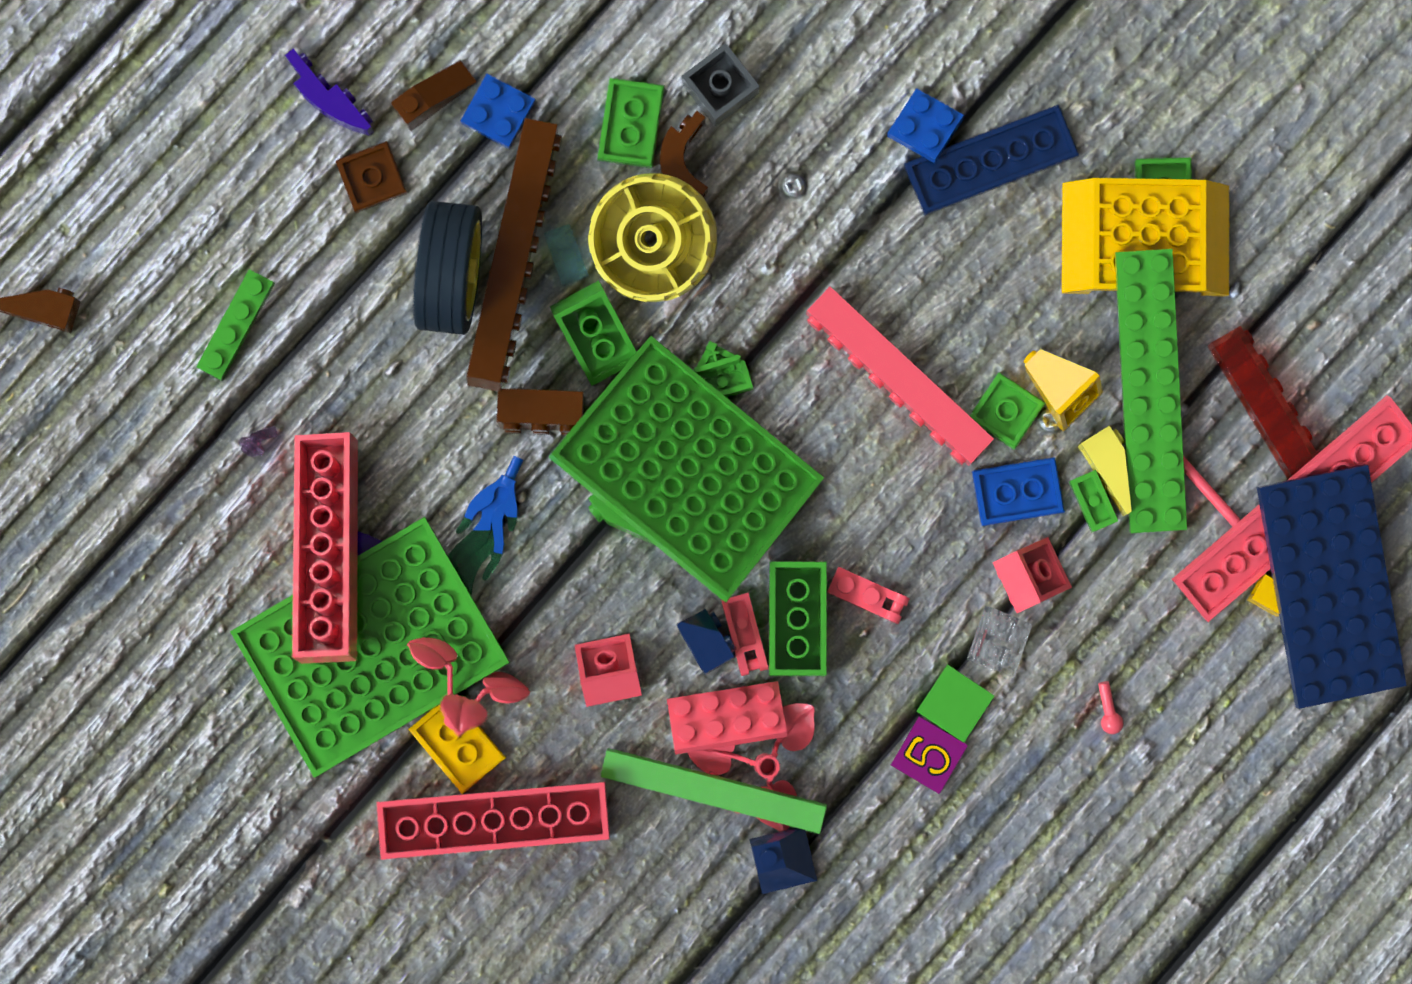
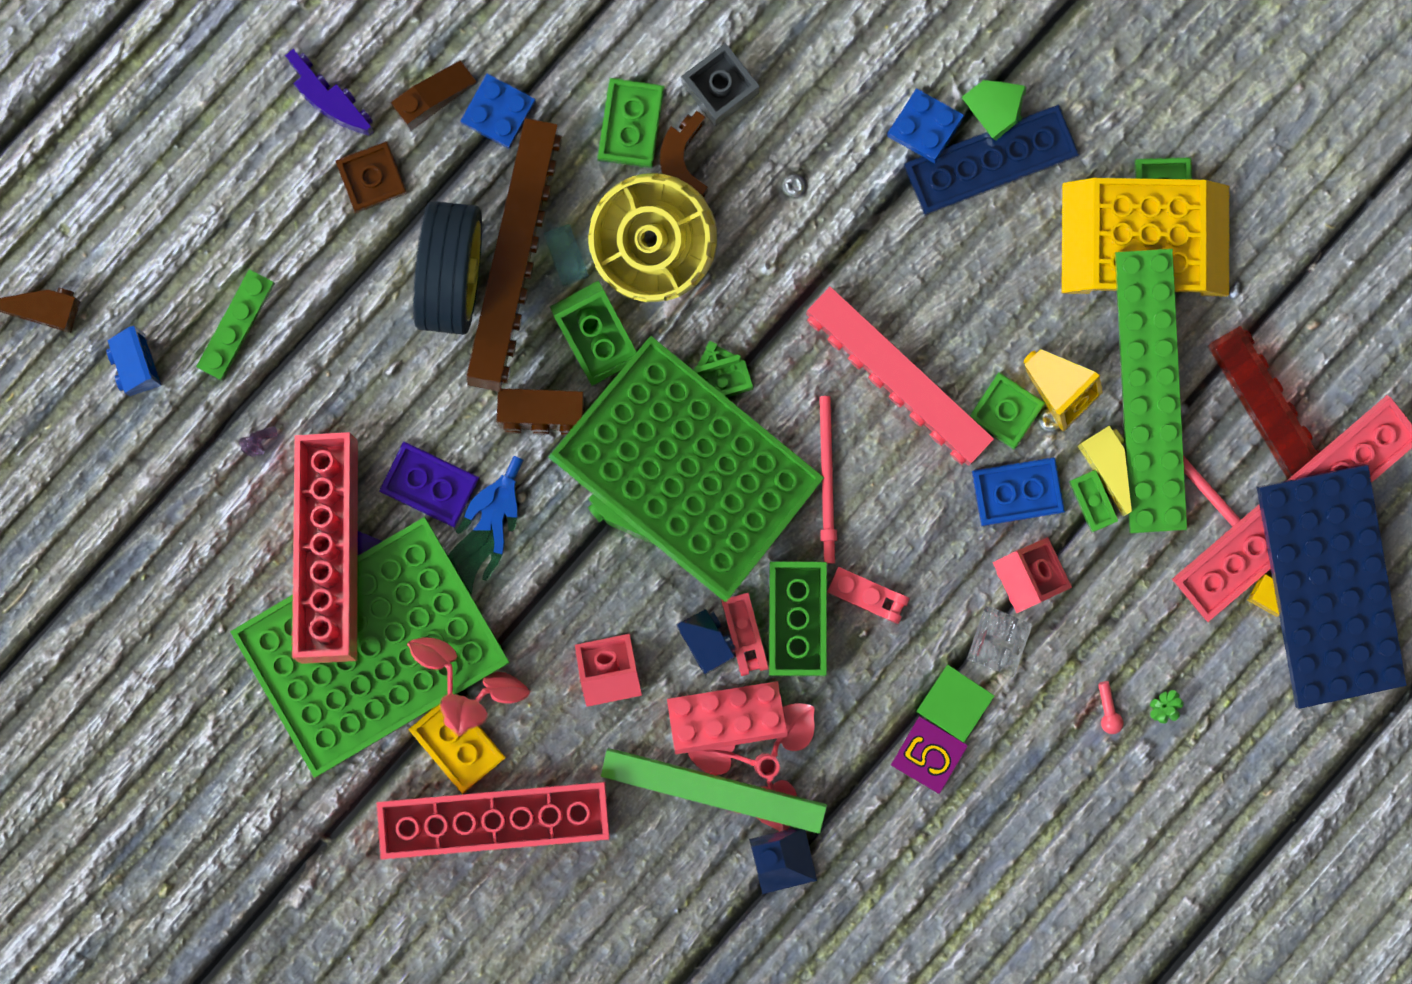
none -> blue slope [106,326,162,396]
none -> dark purple tile [379,441,479,528]
none -> coral bar [819,396,837,564]
none -> bright green slope [962,80,1027,141]
none -> bright green plant [1150,690,1184,724]

